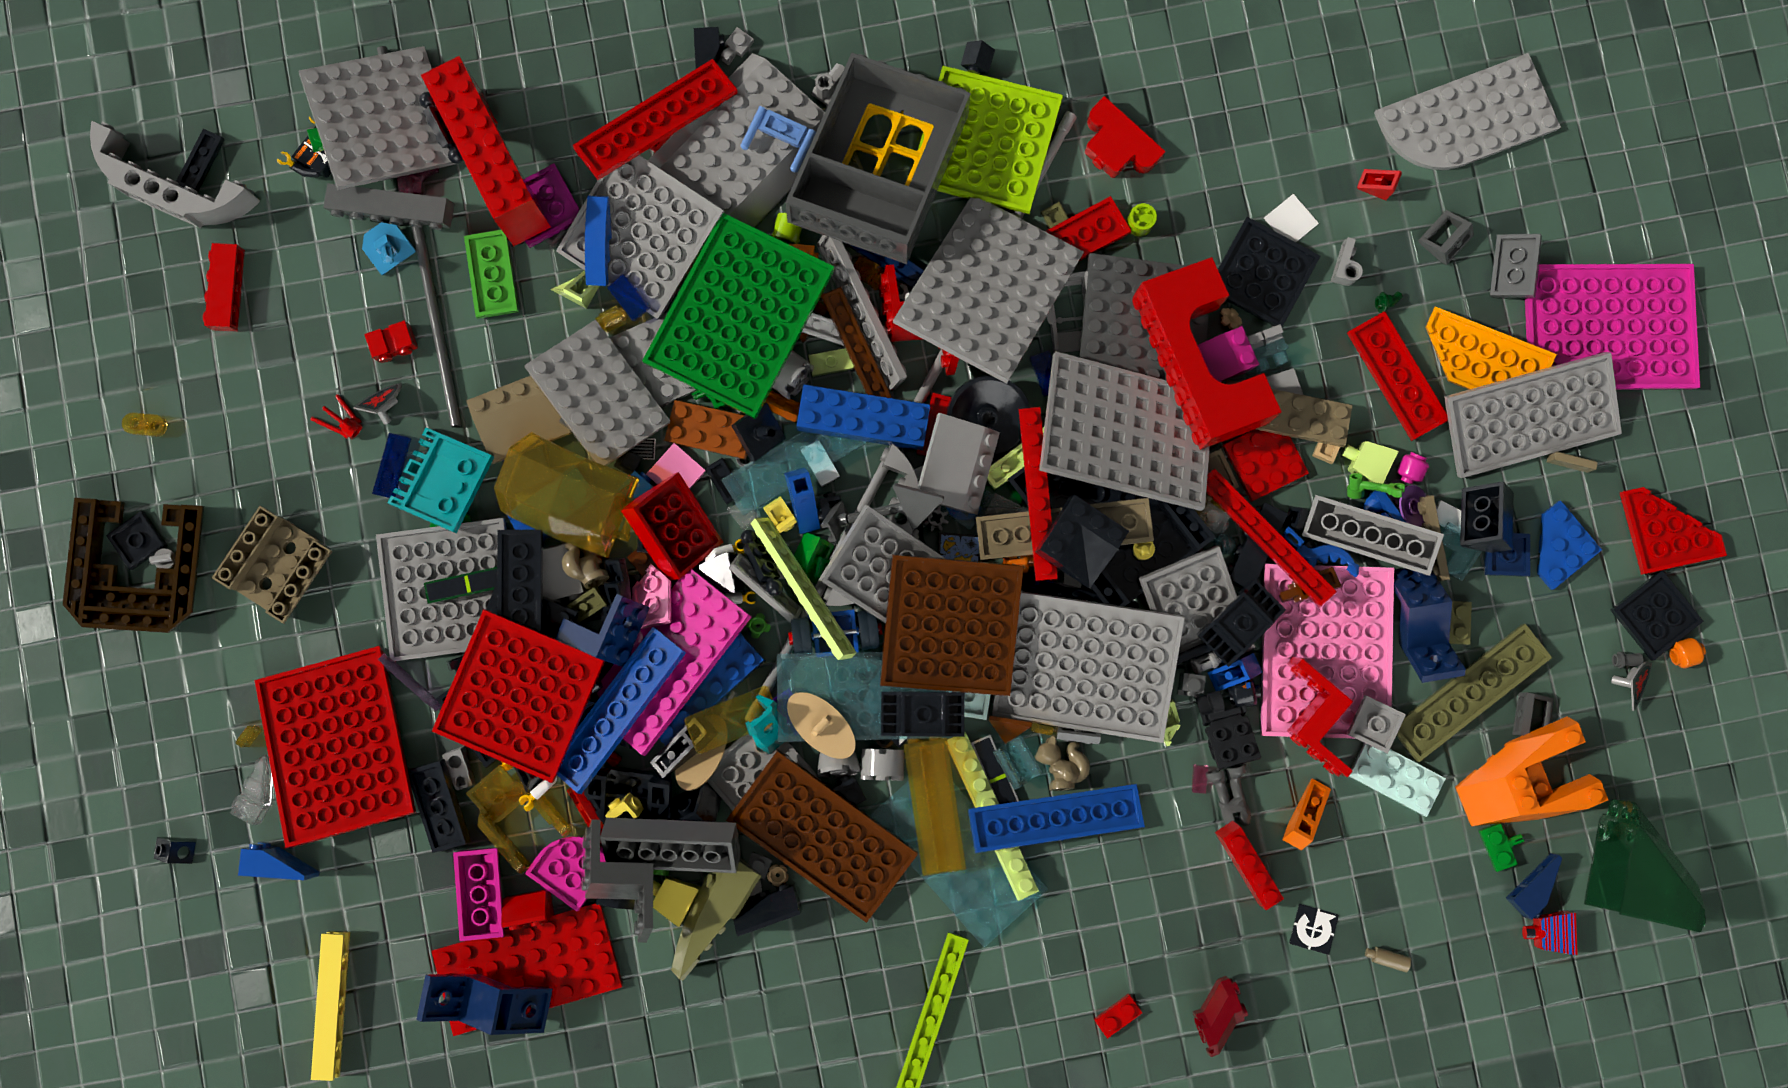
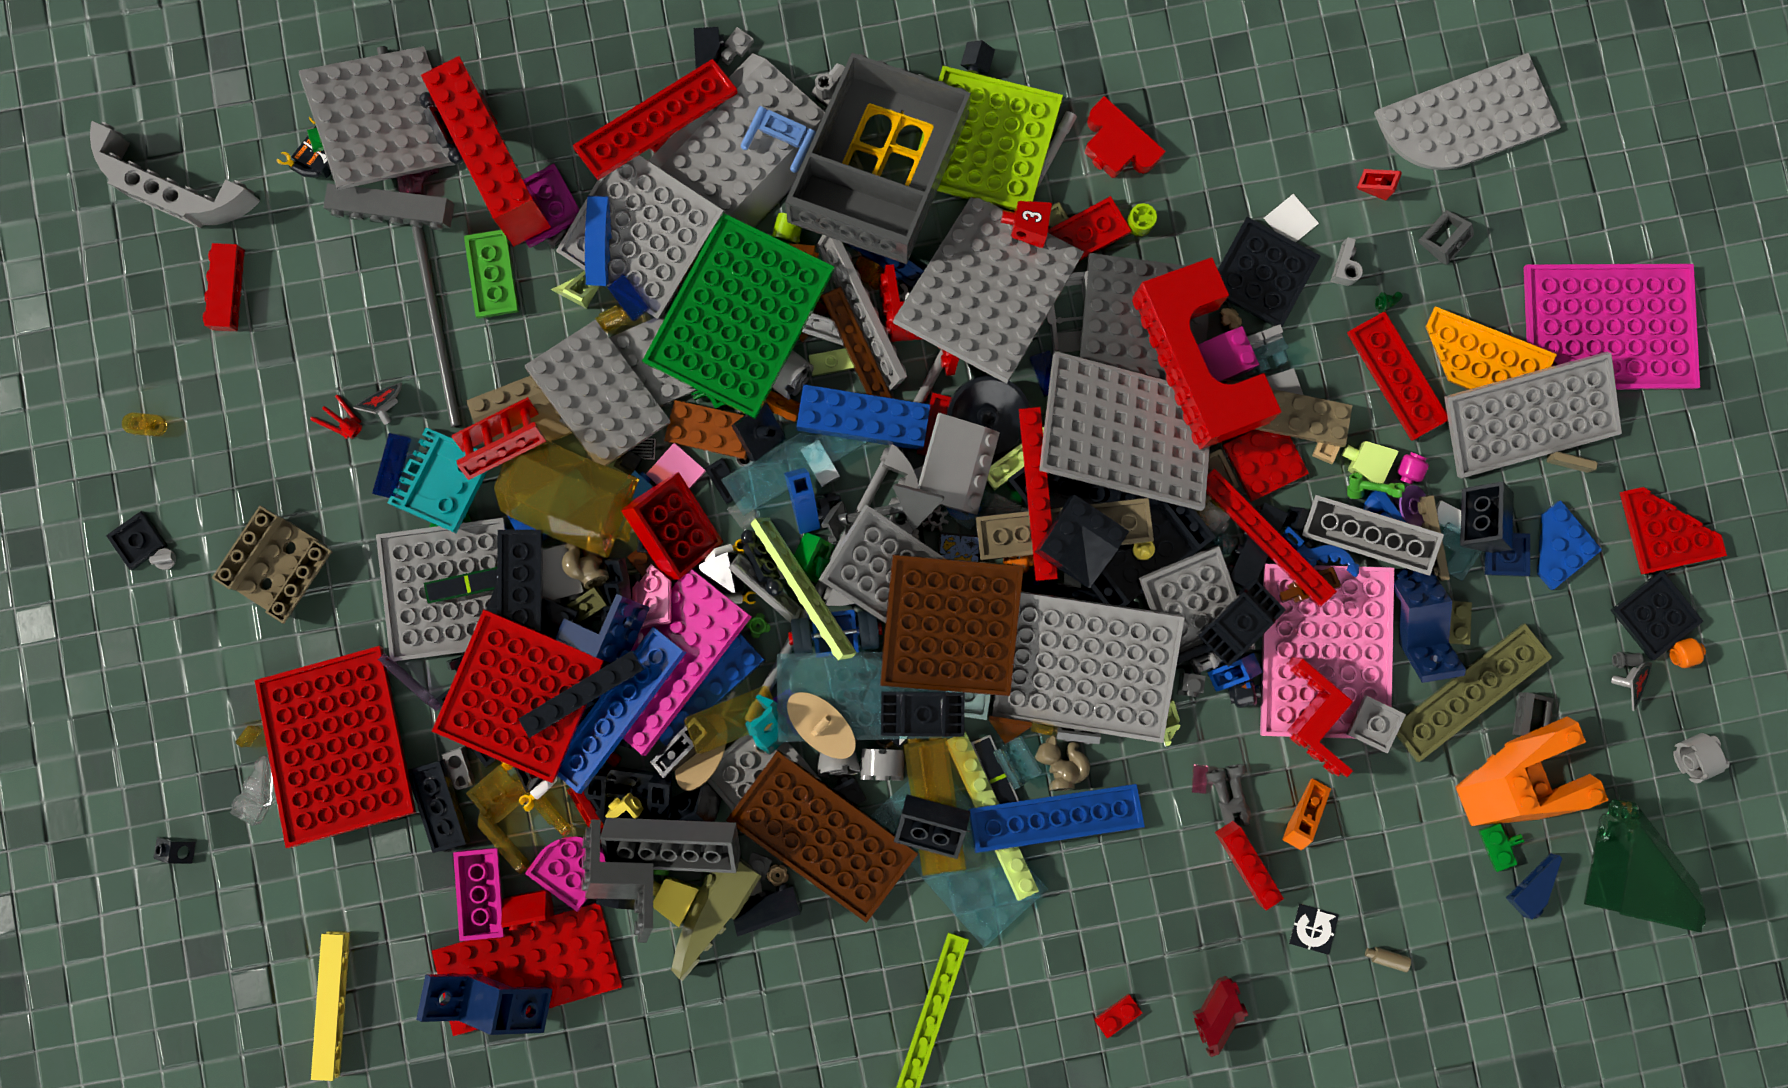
dark brown slope [62,498,204,633] -> none
black plate [176,129,225,192] -> none
blue slope [238,842,319,880] -> none
dark azure piece [362,222,417,275] -> none
red brick [364,320,418,363] -> none
light yellow bracket [763,496,797,533] -> none
black plate [1196,691,1261,770] -> none
light aqua plate [1349,743,1446,817] -> none
dark grey plate [1490,234,1542,298] -> none
red torso [1522,910,1578,955] -> none
none -> red fence [452,397,546,480]
none -> black plate [518,650,645,738]
none -> black slope [894,794,971,859]
none -> red torso [1000,201,1052,248]
none -> light grey brick [1673,733,1729,783]

